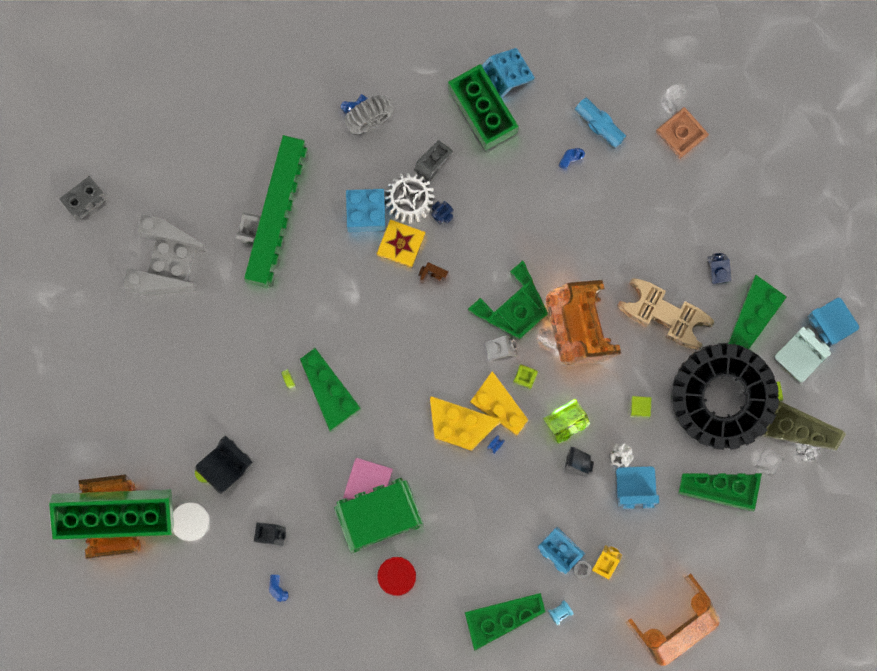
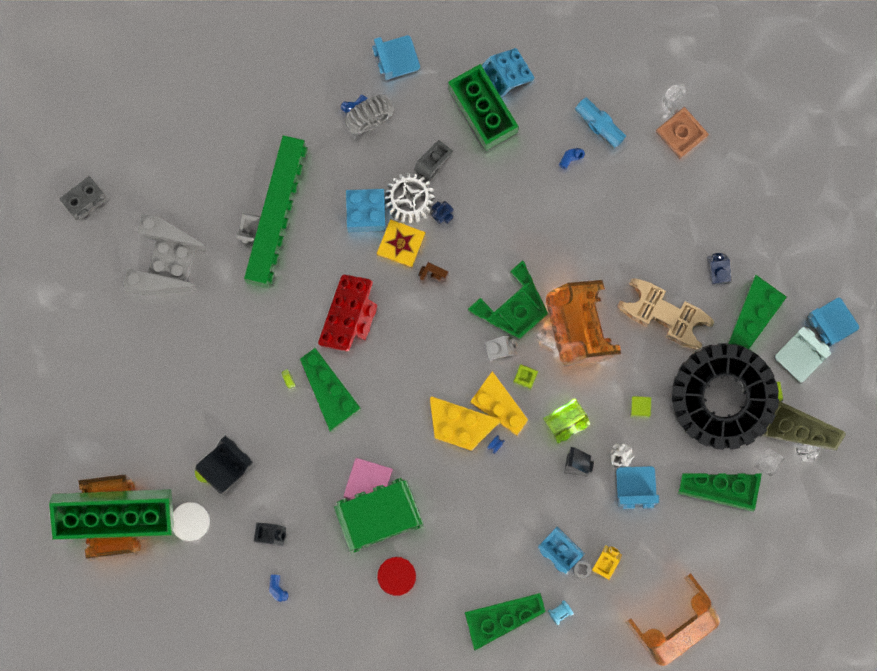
none -> red bracket [318,274,378,352]
none -> dark azure bracket [372,35,420,80]

